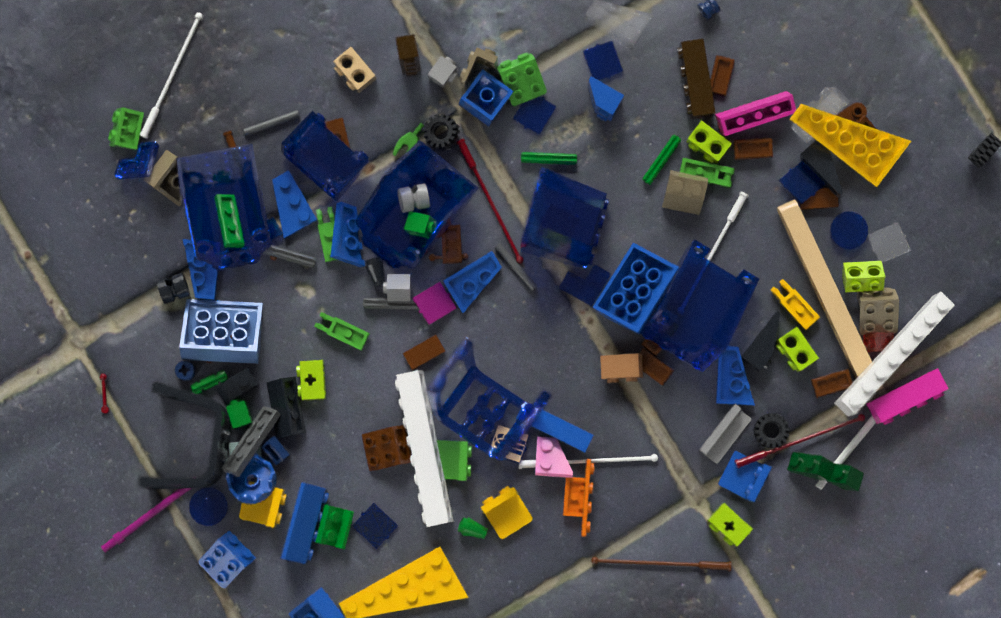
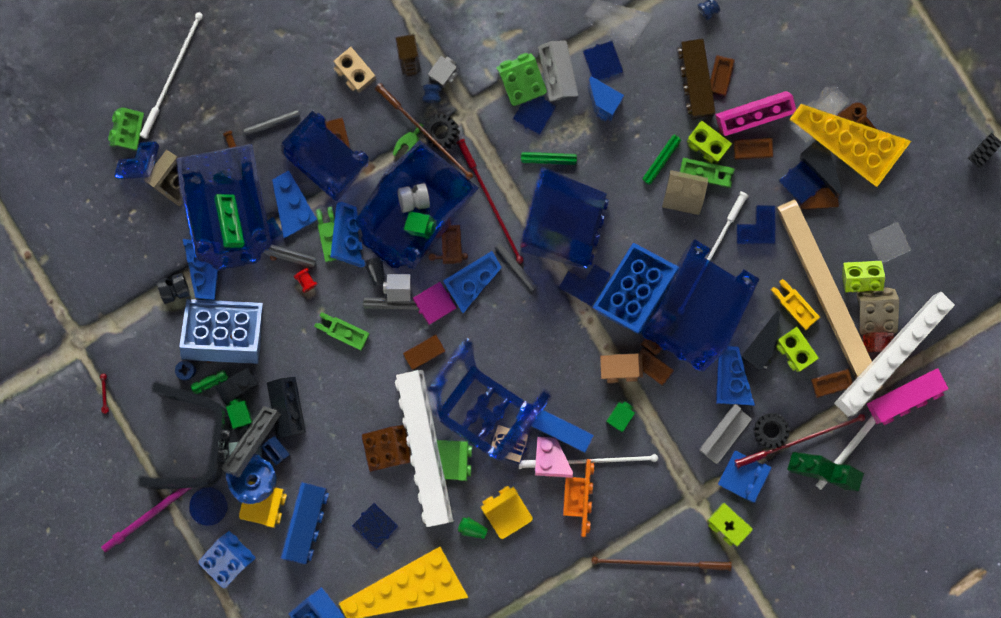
lime brick [296,360,326,401] -> none
green bracket [315,504,354,549] -> none
blue slope [458,69,514,127] -> none
dark tan bracket [459,48,498,89] -> none
clear blue tile [830,211,868,250] -> none
none -> red bush [293,268,318,293]
none -> reddish brown piece [375,83,473,180]
none -> dark blue wheel [422,85,442,103]
none -> light grey panel [538,41,578,101]
none -> green brick [606,401,635,433]
none -> clear blue plate [736,205,775,244]

